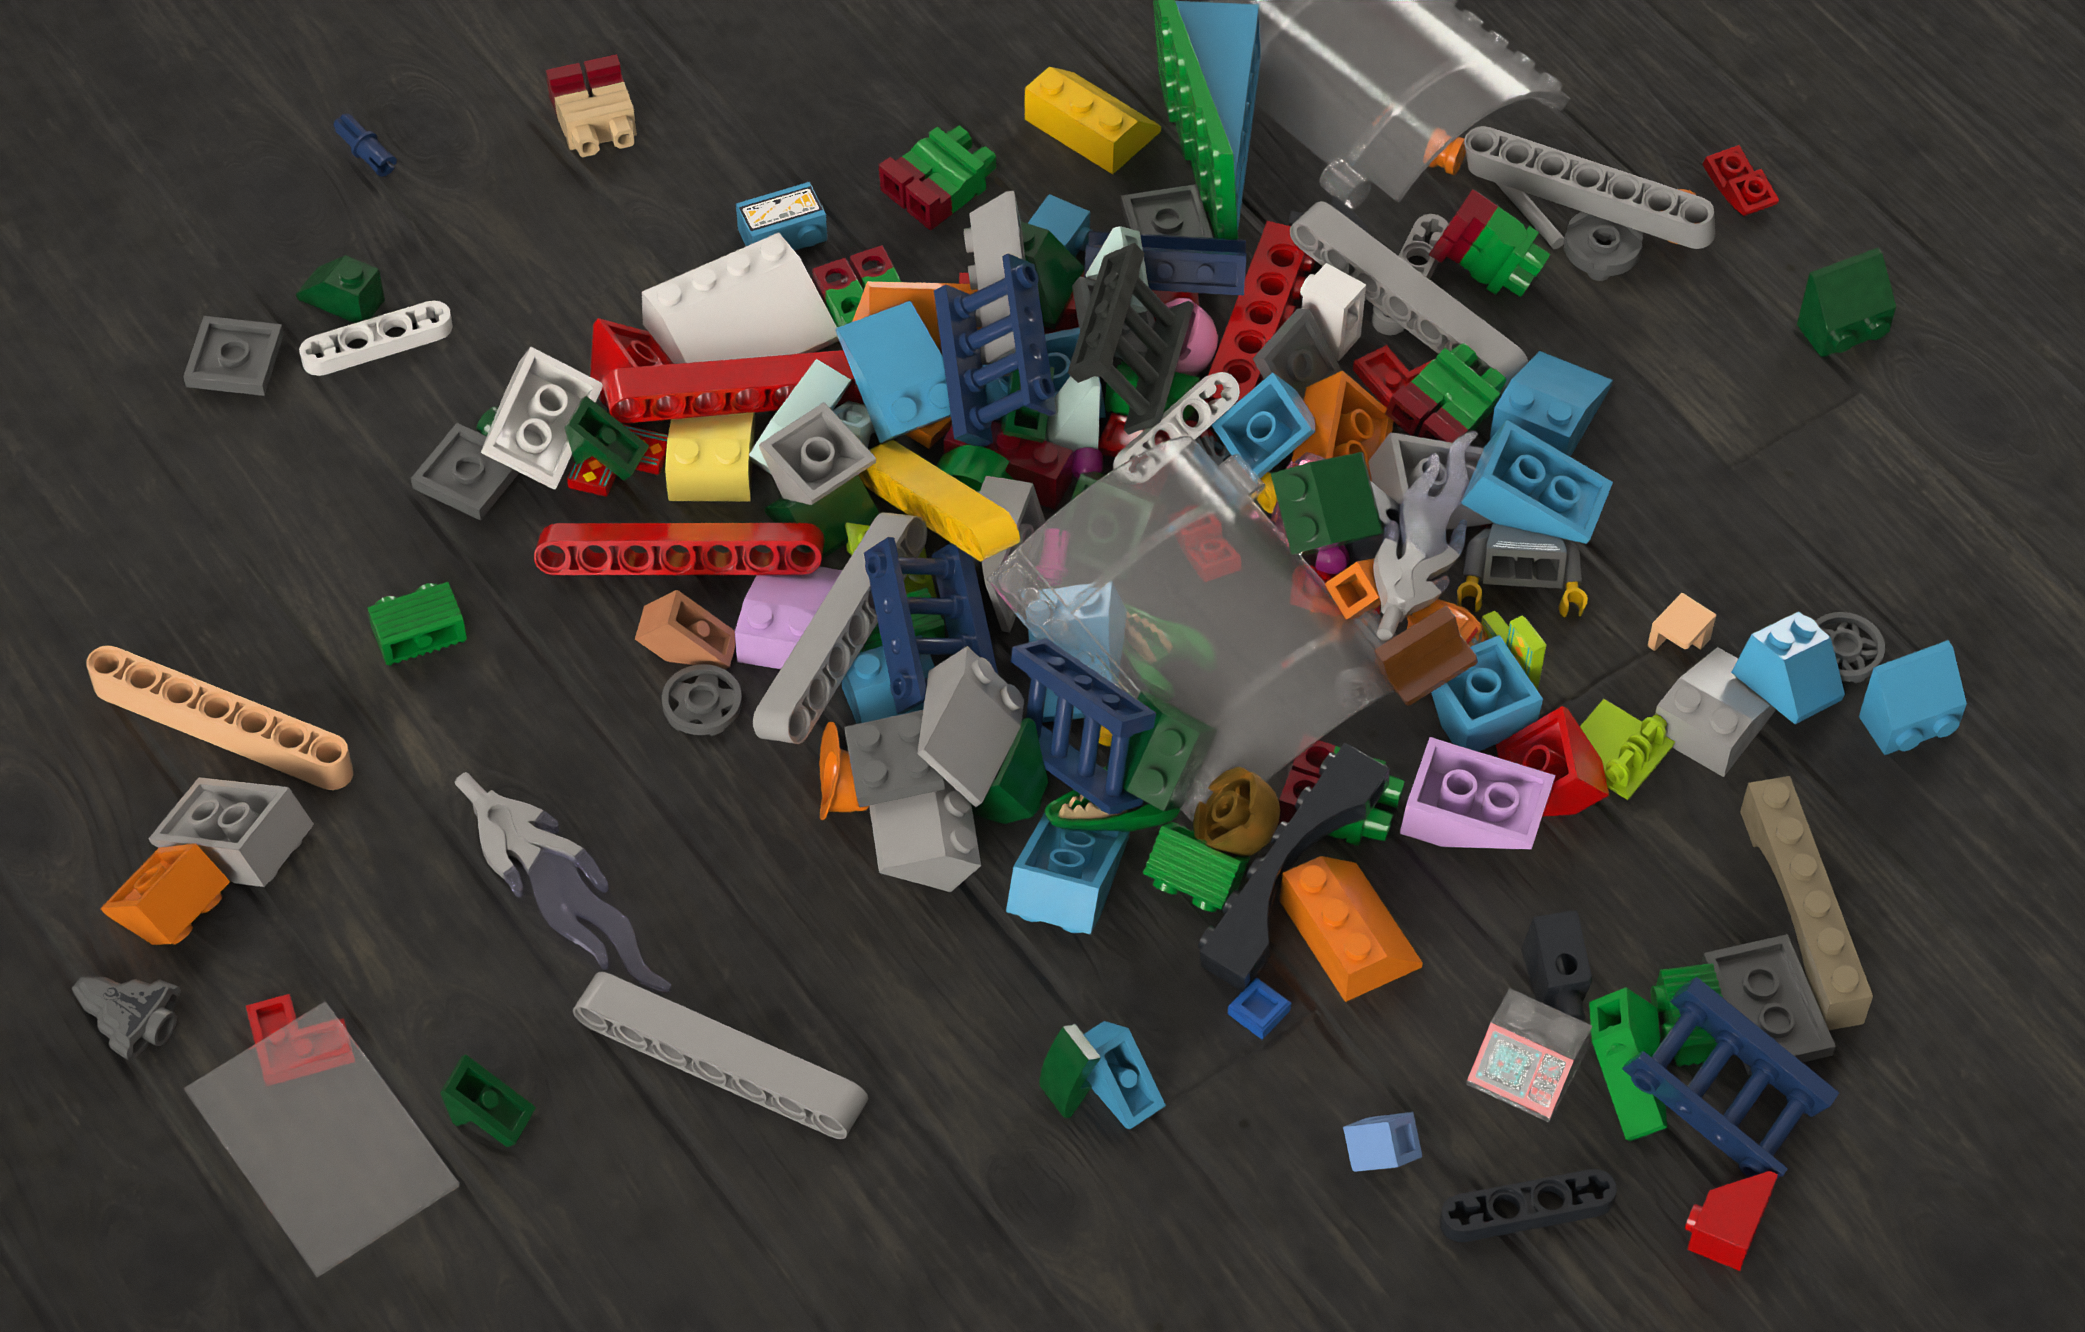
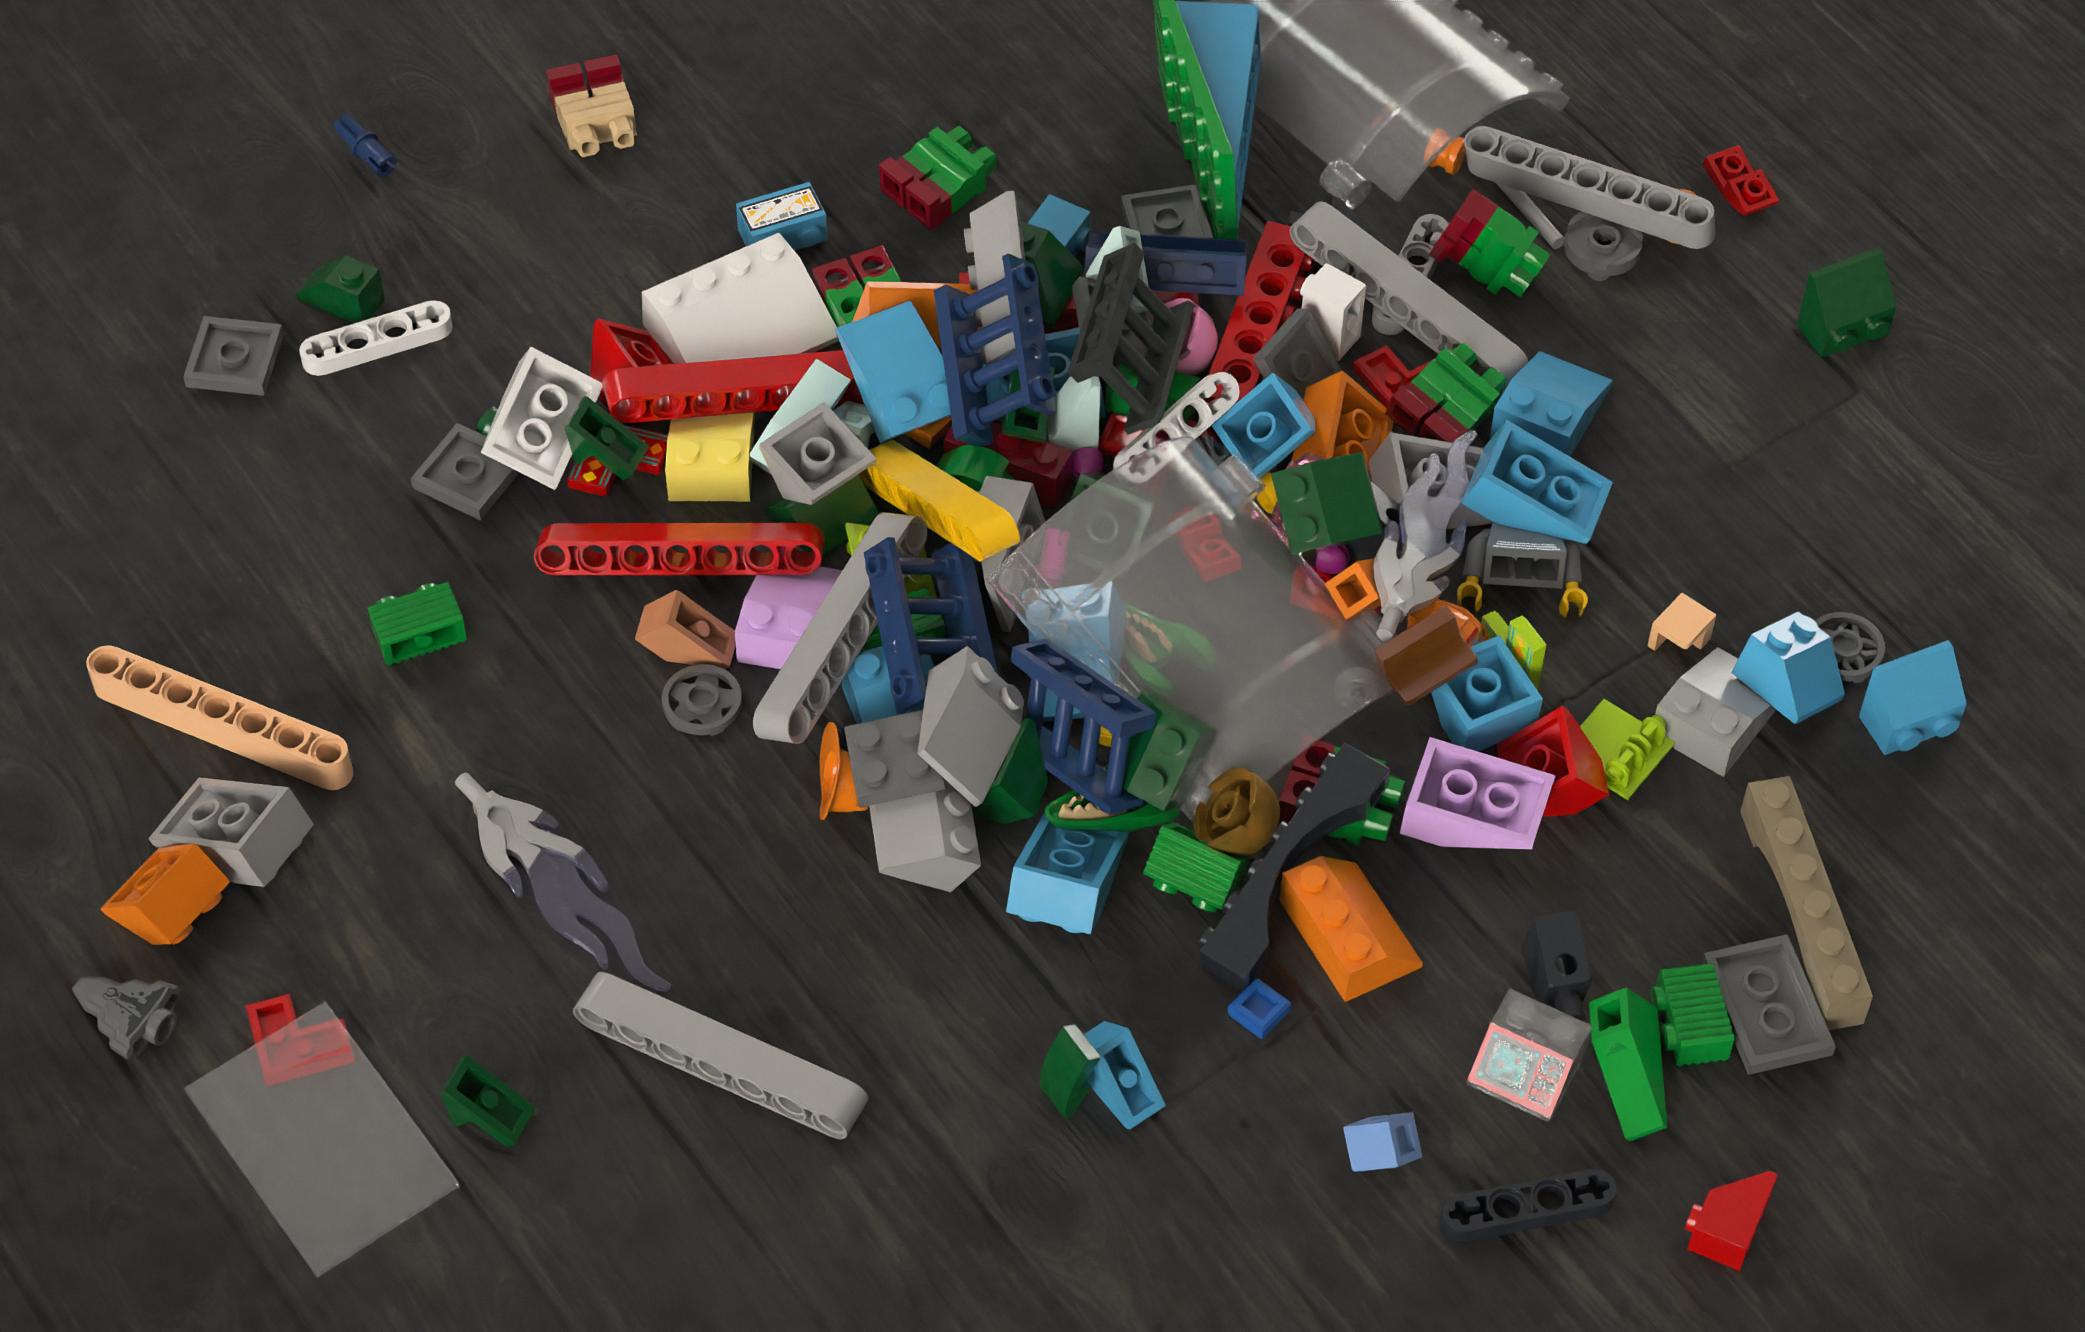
yellow slope [1025,67,1161,174] -> none
dark blue fence [1622,976,1839,1179] -> none

